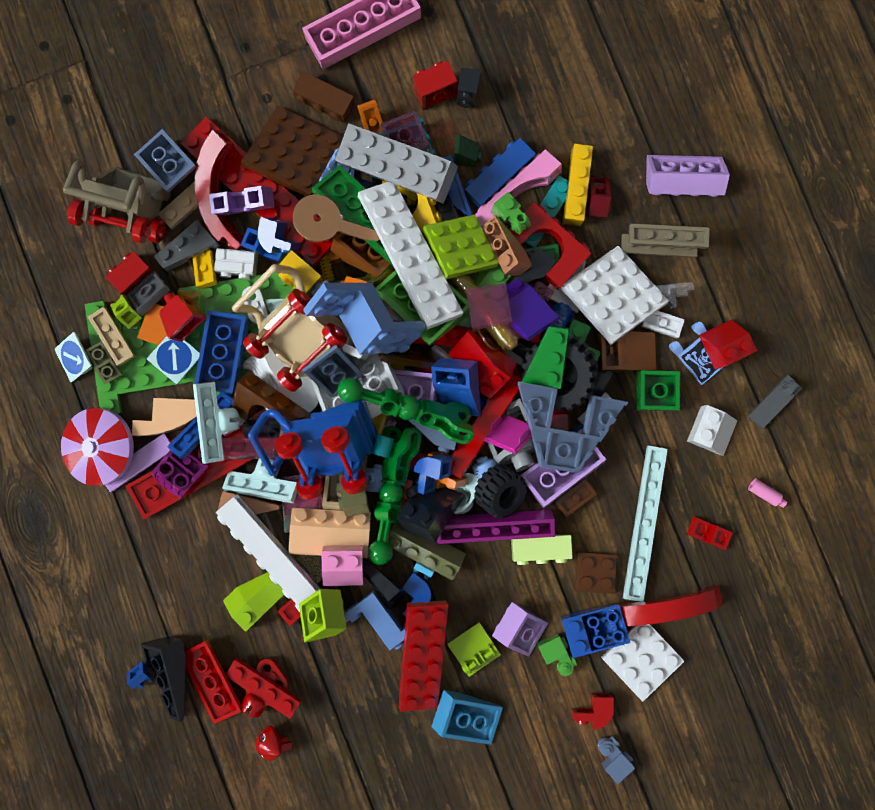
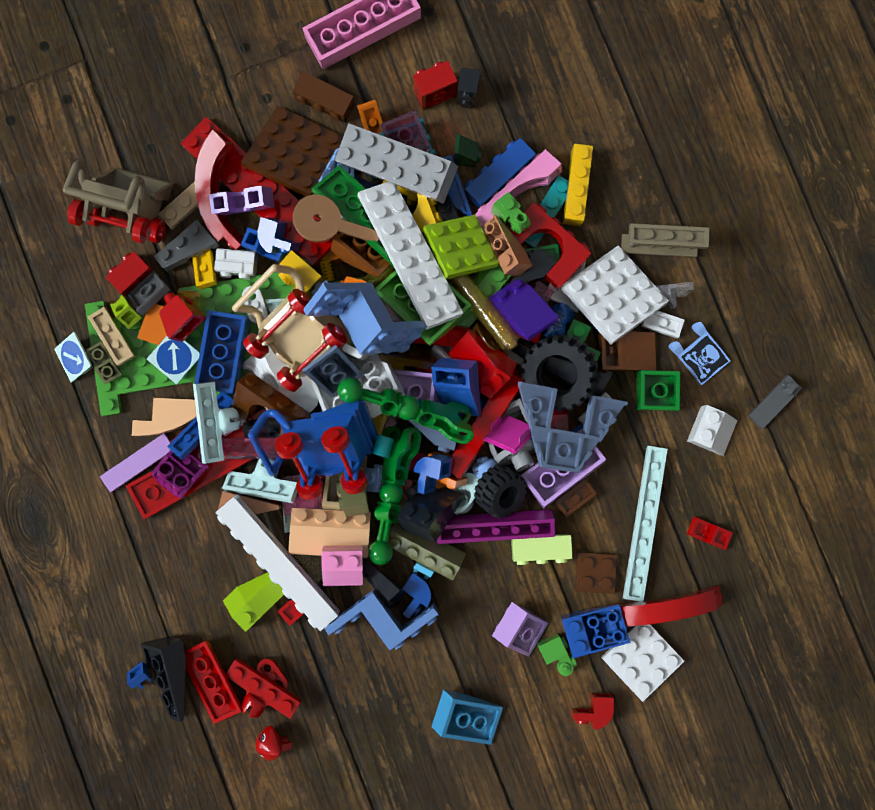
dish [61,408,134,486] -> none
sand blue slope [134,129,196,192] -> none
lime slope [299,589,347,642] -> none
red plate [398,601,448,712] -> none
lime hinge [447,623,501,677] -> none
clear pink plate [466,283,512,330] -> none
green wing [522,326,570,389] -> none
dark red slope [587,177,611,218] -> none
sand blue brick [597,736,635,784] -> none
lavender slope [646,155,730,197] -> none
red slope [699,320,758,369] -> none
bright pink cylinder [748,478,787,508] -> none

